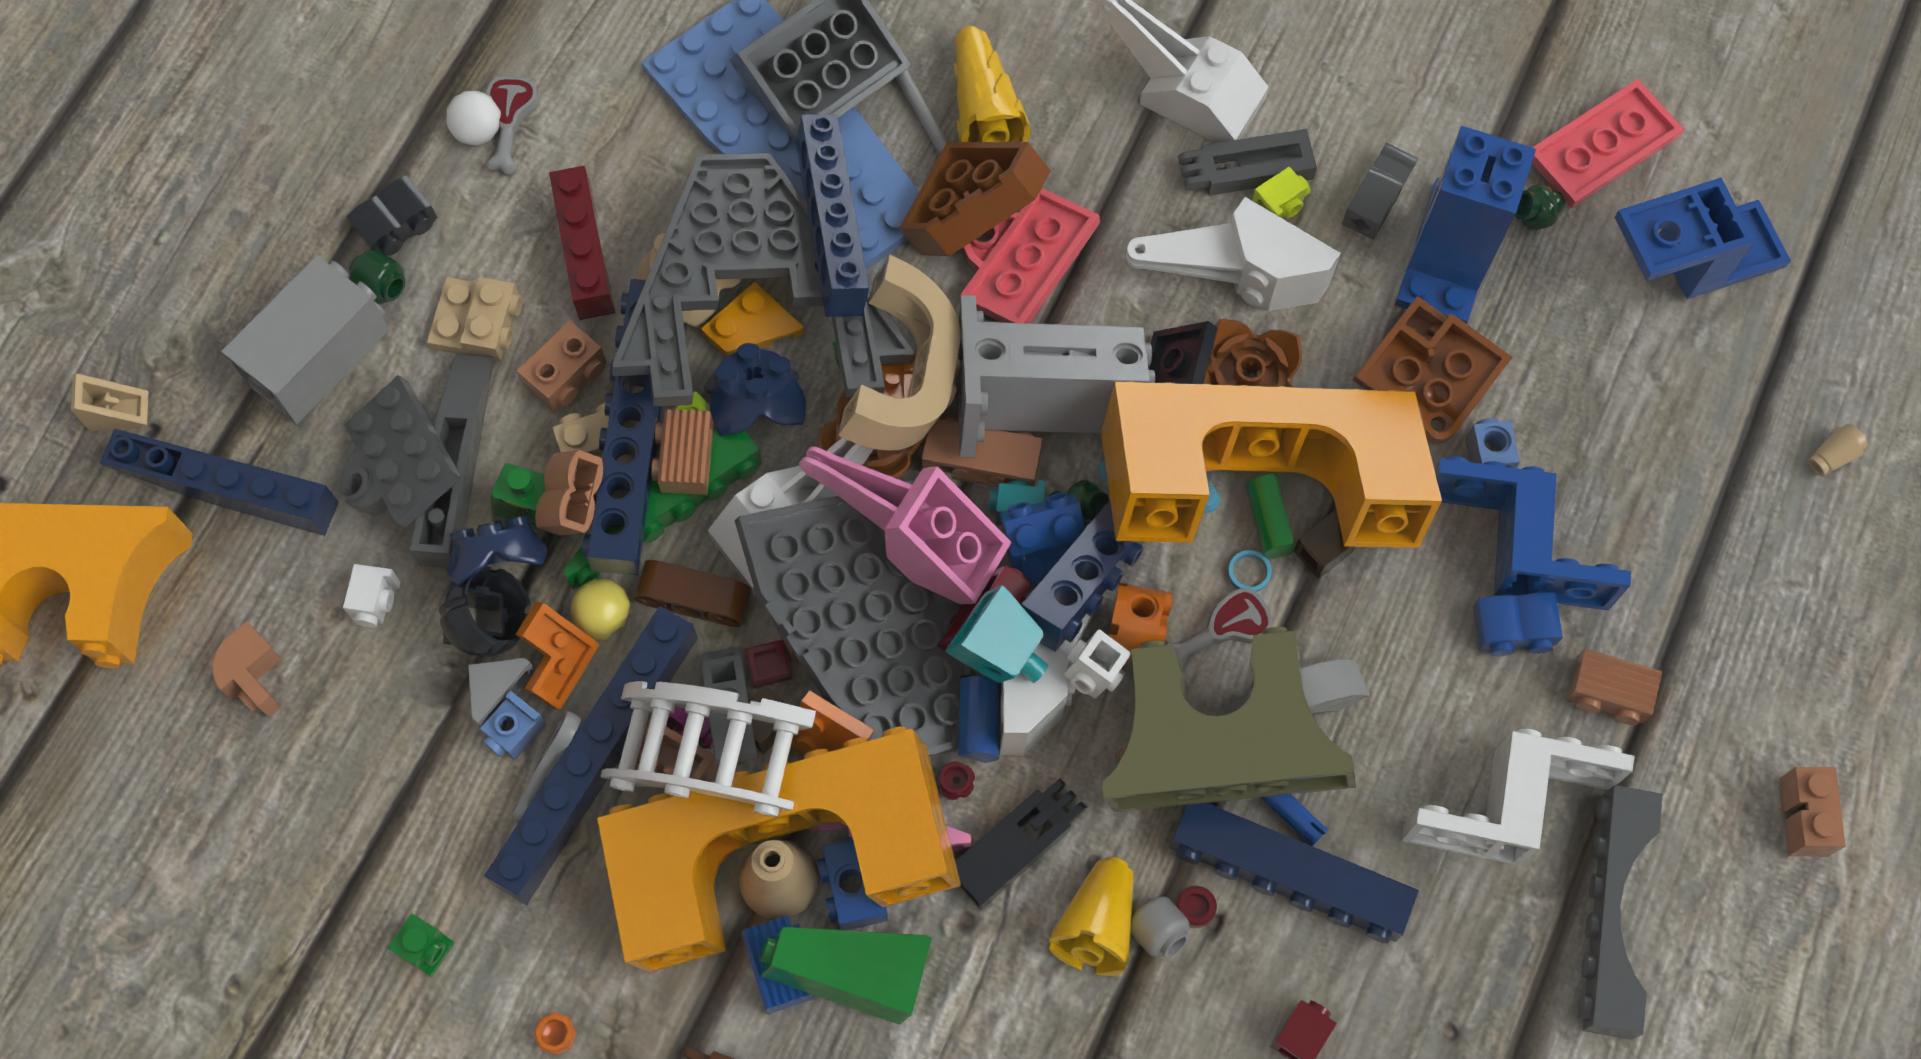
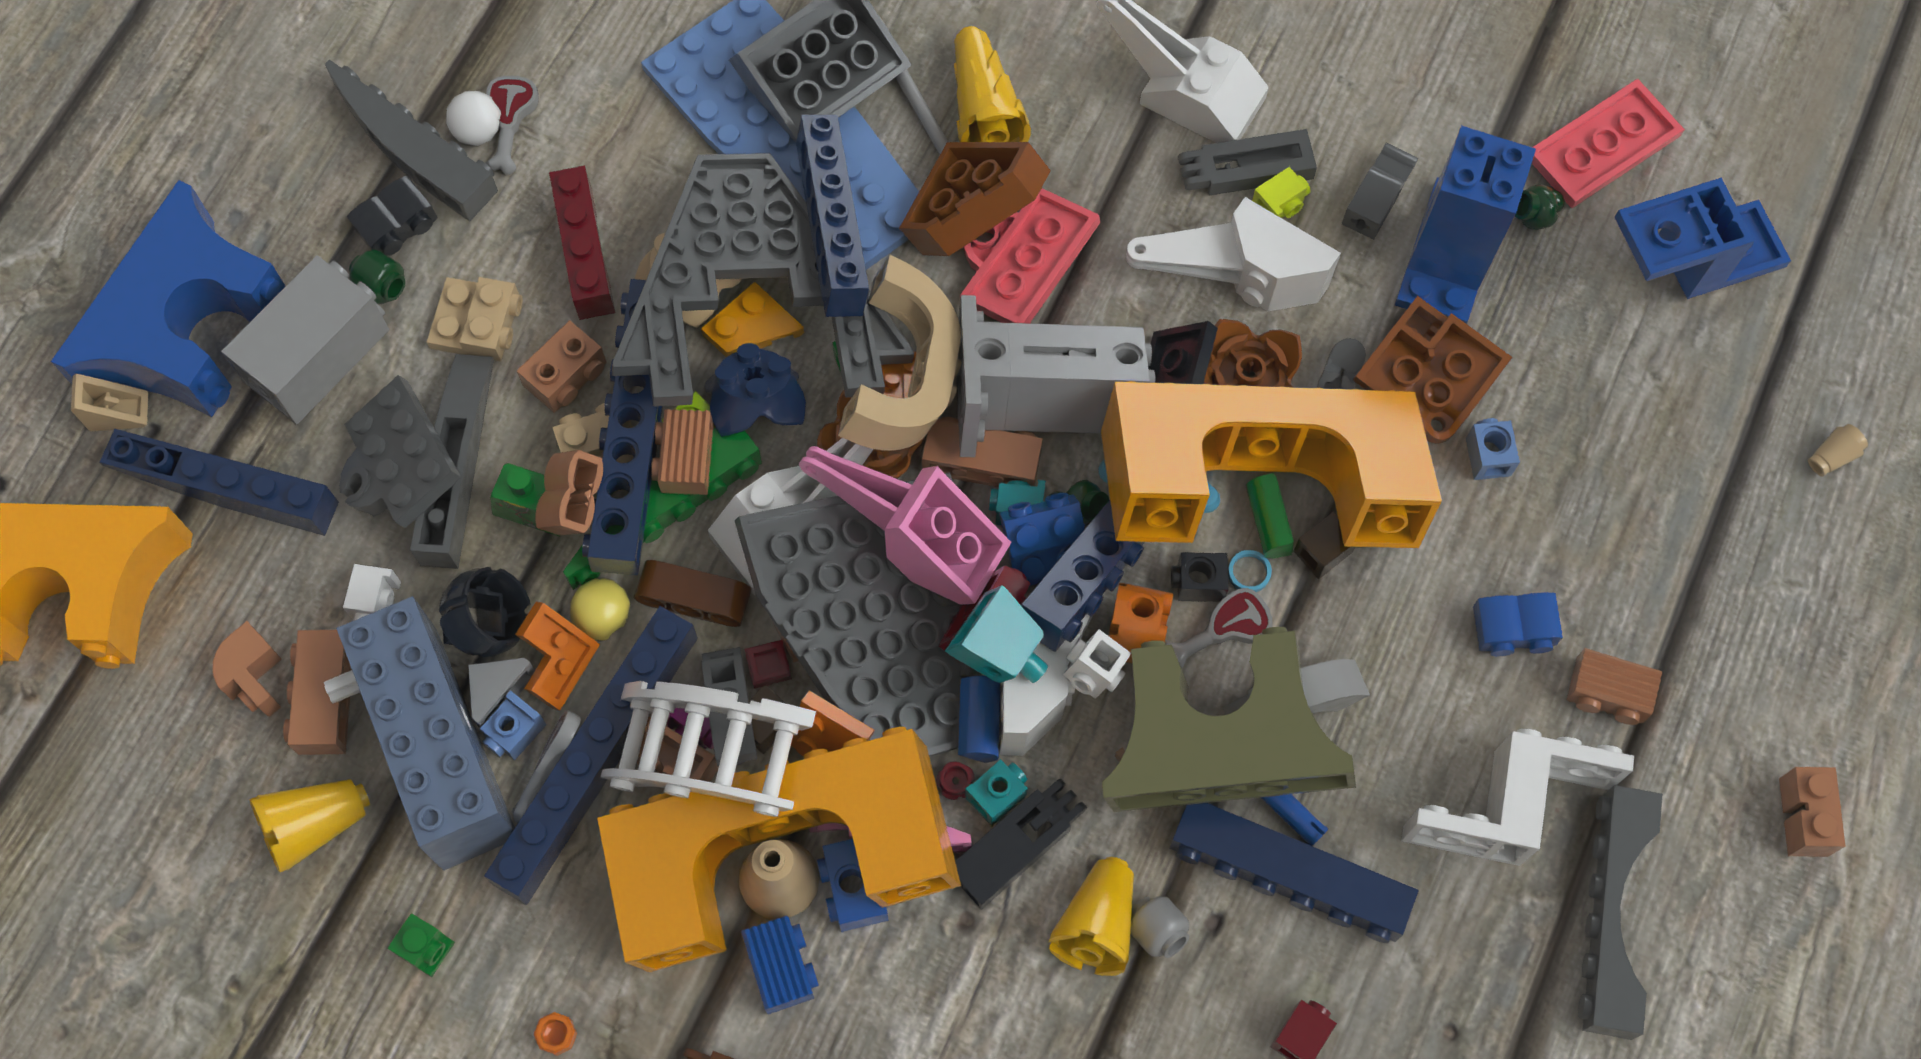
dark blue brick [447,515,547,585] -> none
green slope [759,927,932,1025] -> none
dark red tile [1175,886,1217,928] -> none
blue bracket [1434,456,1631,611] -> none
none -> blue piece [51,180,286,417]
none -> yellow cone [249,779,370,873]
none -> nougat brick [283,630,352,755]
none -> sand blue piece [324,596,515,871]
none -> dark grey slope [325,59,498,221]
none -> teal brick [965,759,1028,827]
none -> black brick [1171,552,1228,602]
none -> dark grey piece [1317,338,1366,390]

